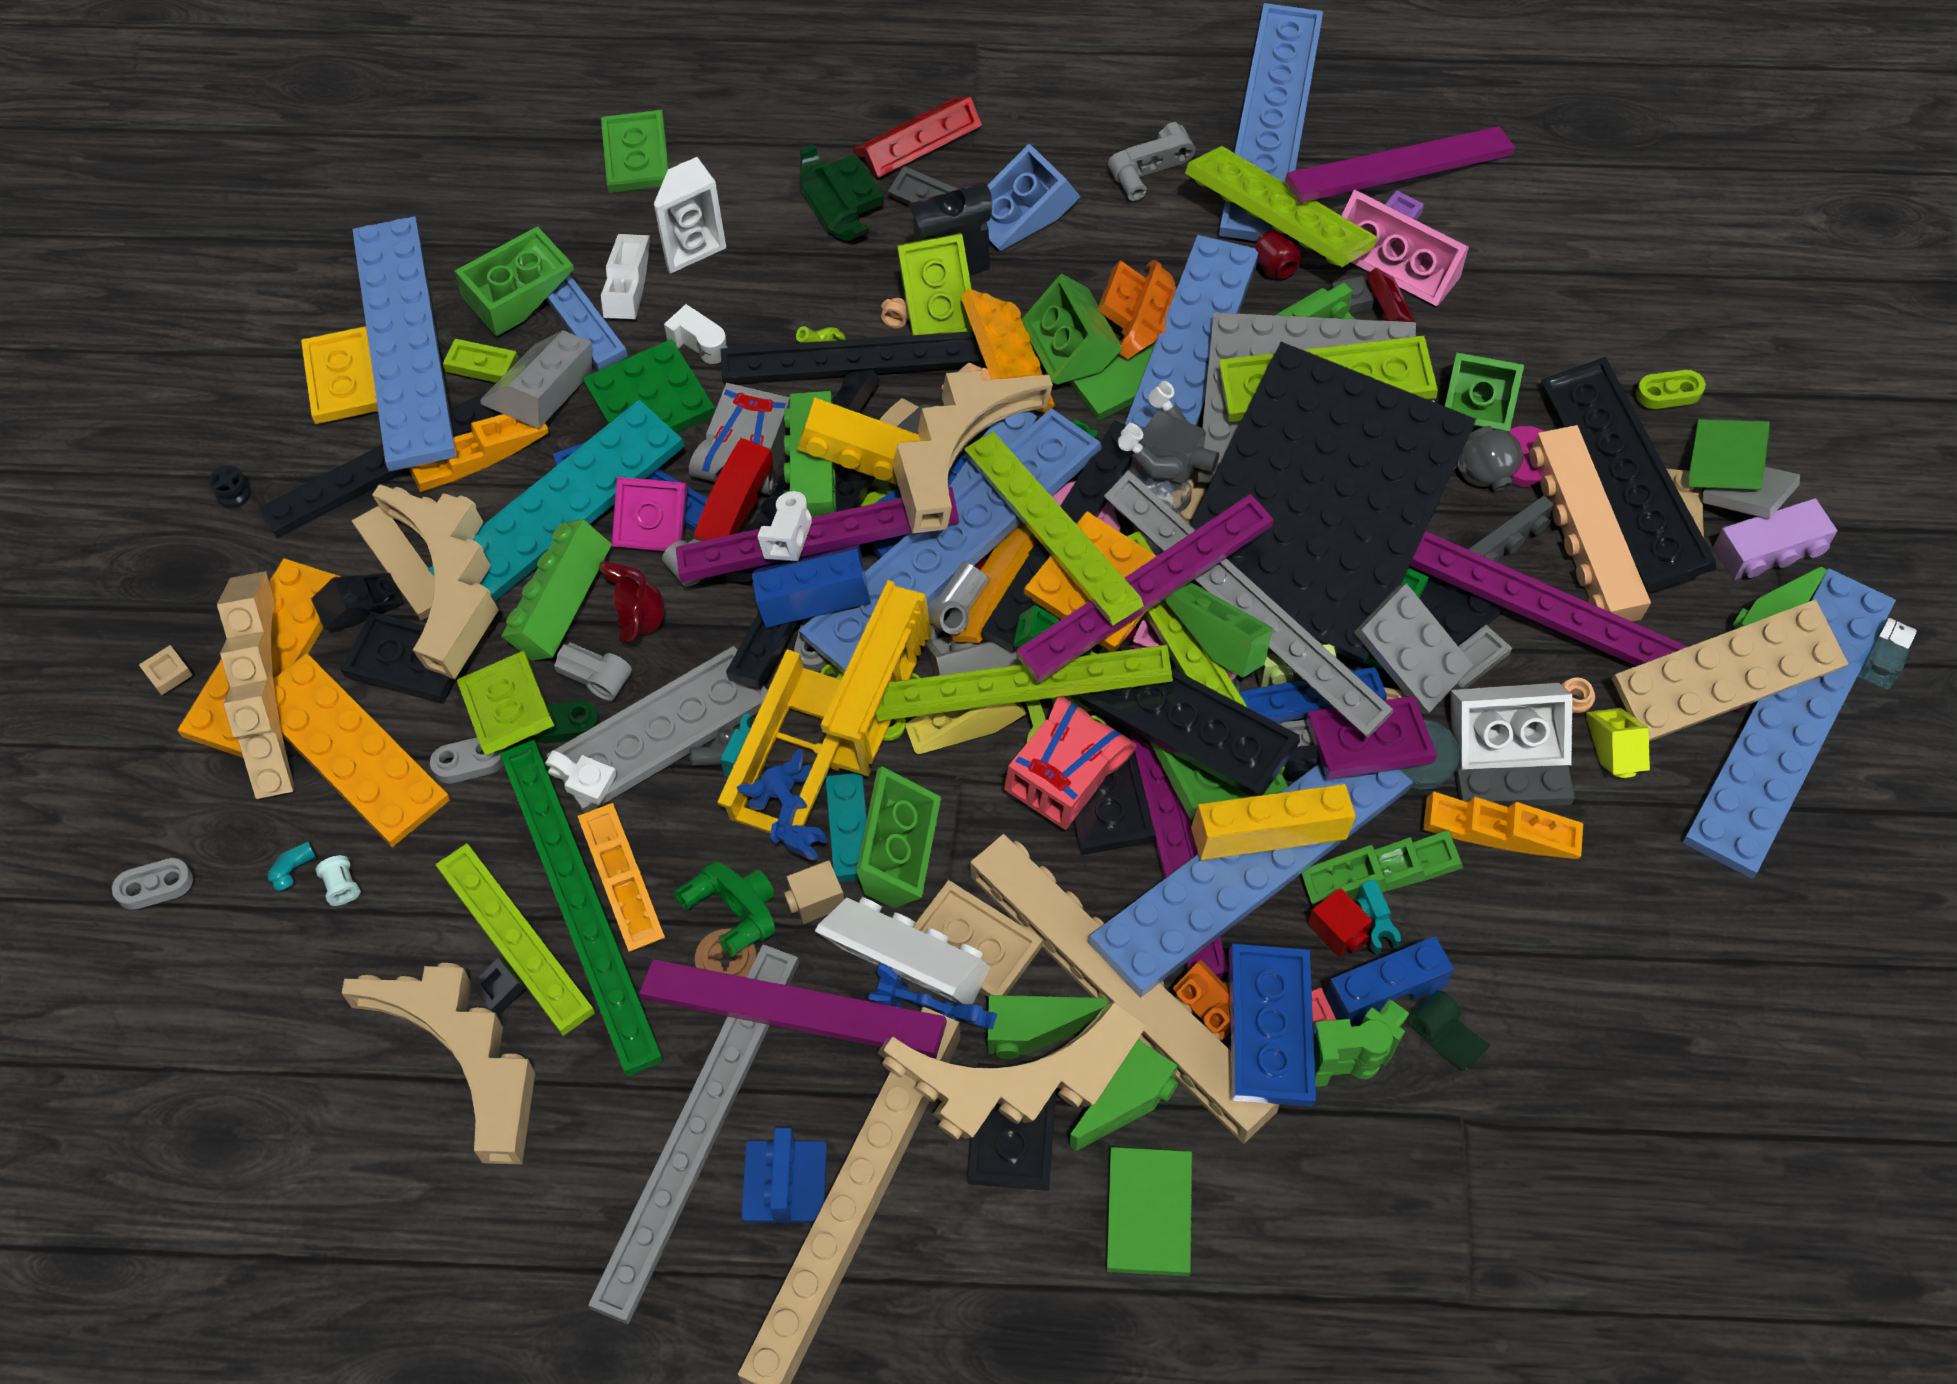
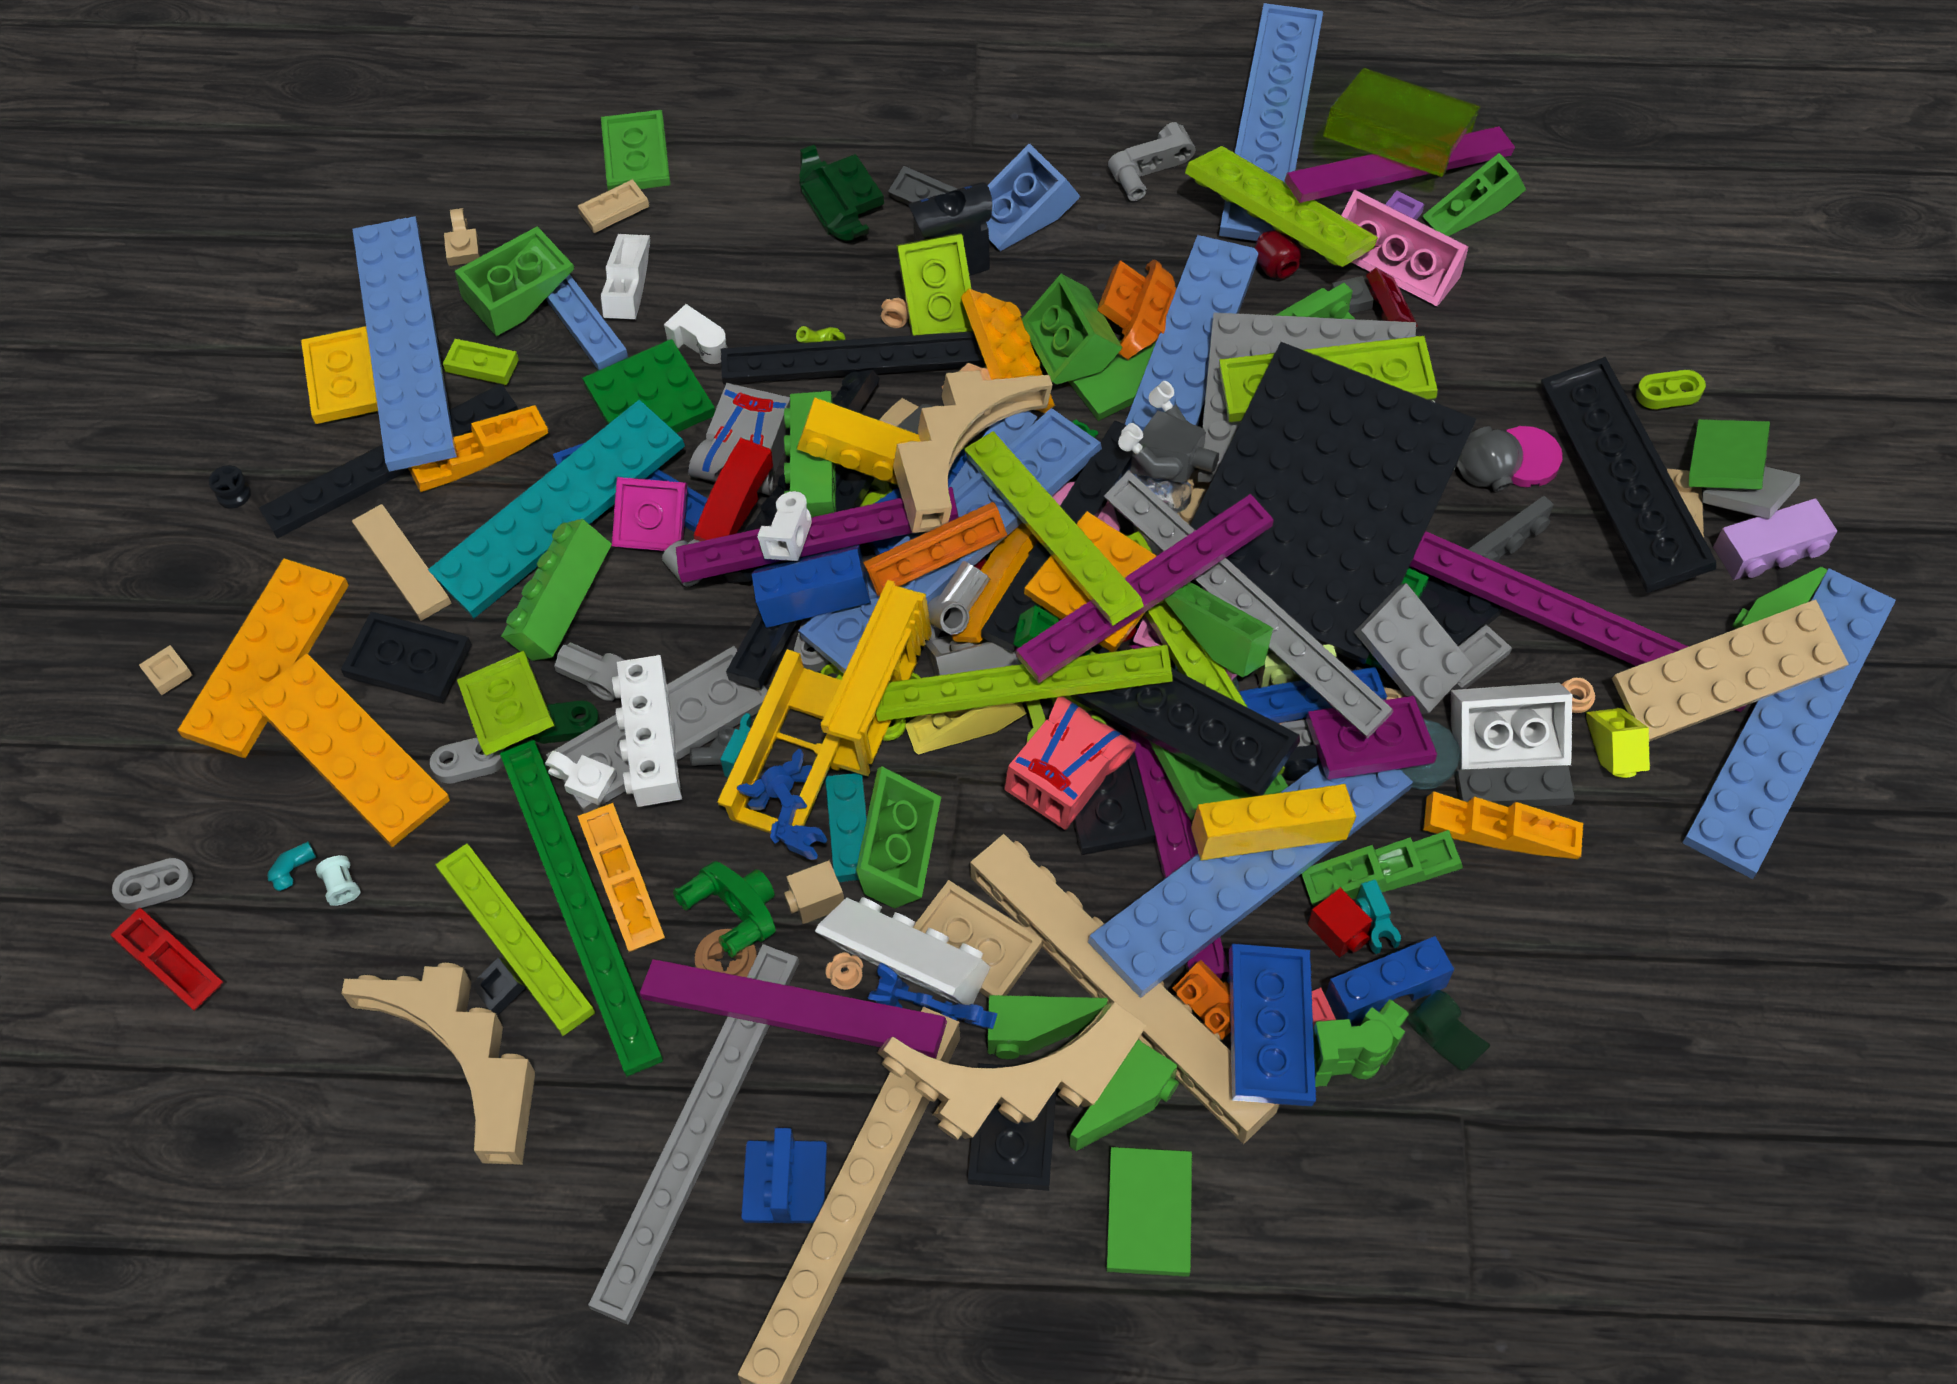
tan arch [217,571,295,799] -> none
black slope [311,573,403,630] -> none
tan arch [372,484,499,679] -> none
light grey slope [481,330,592,429] -> none
dark red hair [599,562,665,642] -> none
white slope [654,157,726,274] -> none
red fence [853,96,982,178] -> none
bright green slope [1445,353,1524,432] -> none
light nougat brick [1529,425,1651,622] -> none
clear light blue leg [1858,618,1917,690] -> none
none -> red slope [110,907,223,1011]
none -> tan plate [444,208,480,266]
none -> tan plate [577,179,649,233]
none -> white brick [612,655,682,807]
none -> light nougat plate [825,952,863,990]
none -> orange tile [863,502,1008,596]
none -> clear neon green panel [1323,68,1480,177]
none -> bright green slope [1423,153,1526,236]

